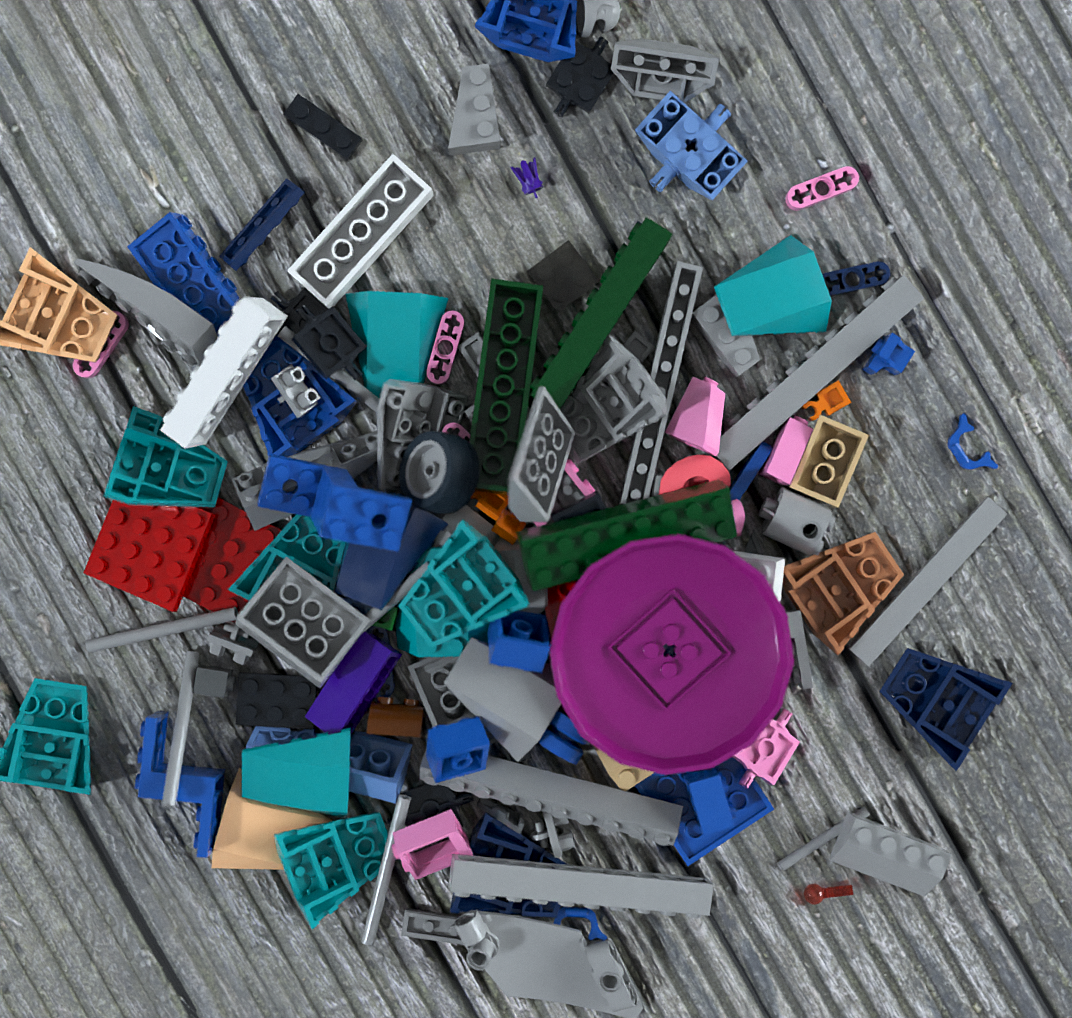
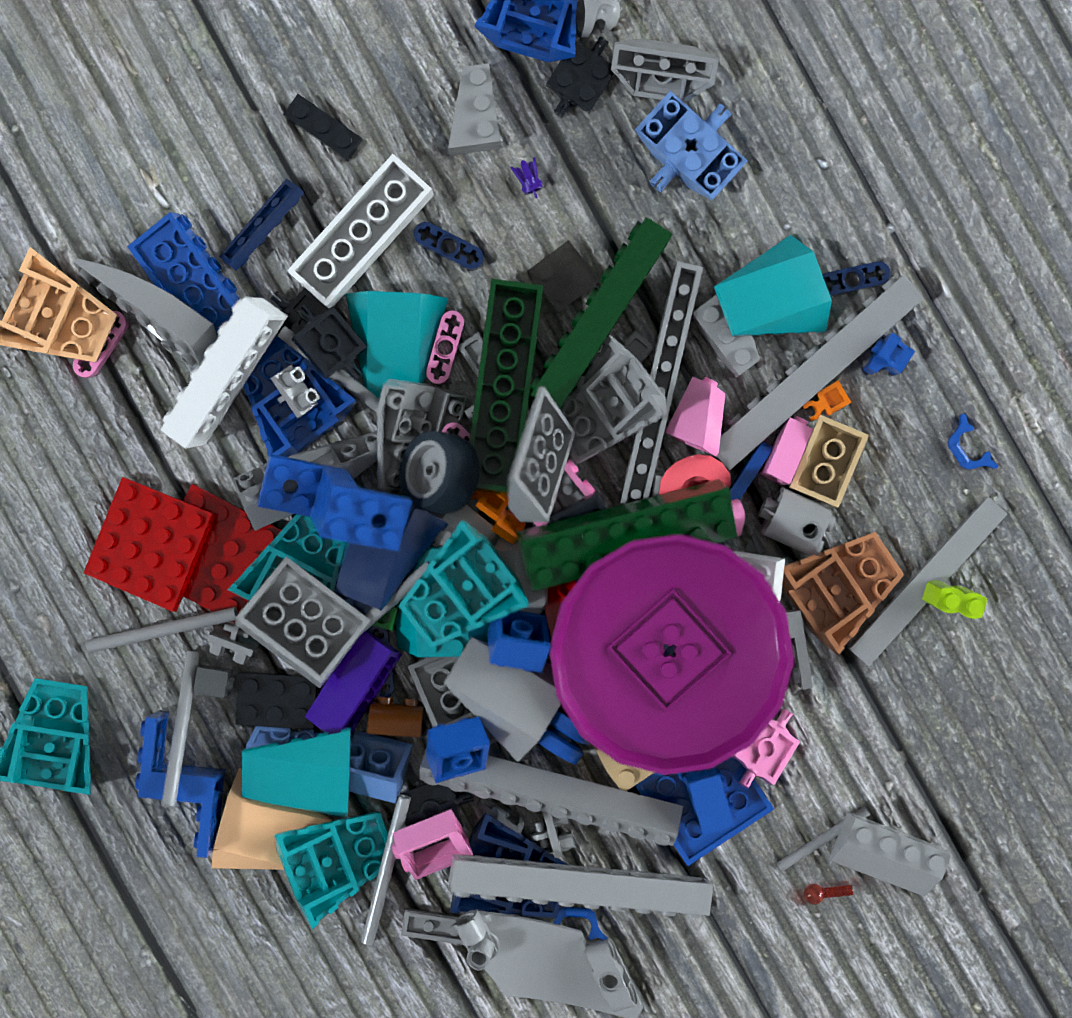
teal wedge [104,406,228,507] -> none
bright pink beam [785,166,859,211] -> none
dark blue wedge [879,648,1013,772] -> none
none -> dark blue beam [414,222,484,271]
none -> lime brick [922,580,987,619]

